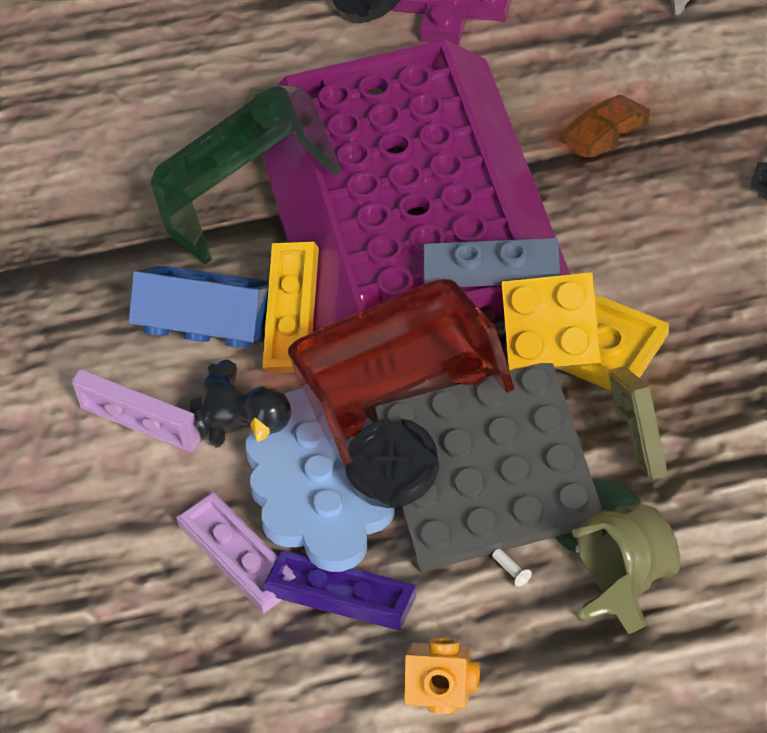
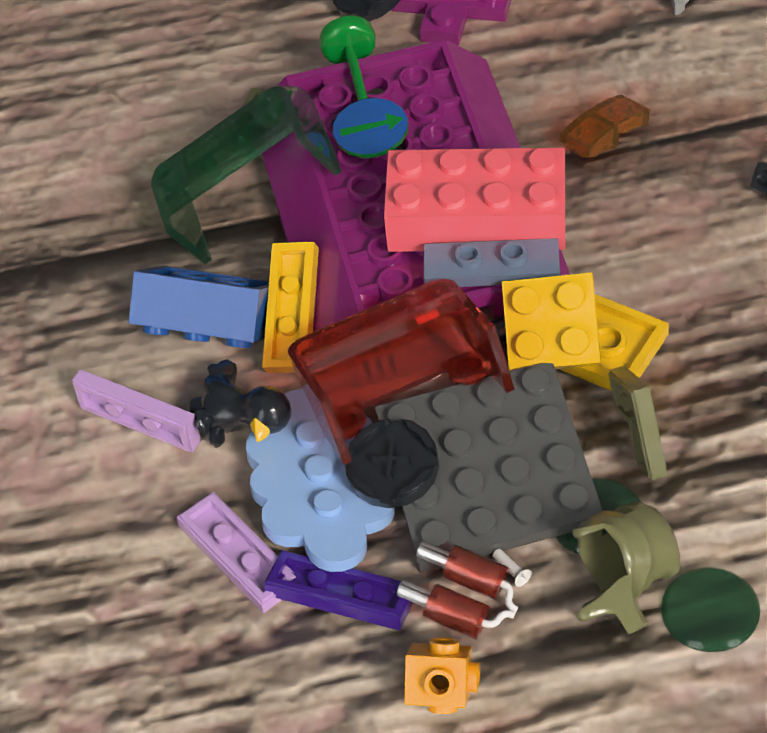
none -> piece [319,15,408,158]
none -> coral brick [384,148,565,252]
none -> clear red piece [397,541,518,640]
none -> clear green piece [661,567,760,652]

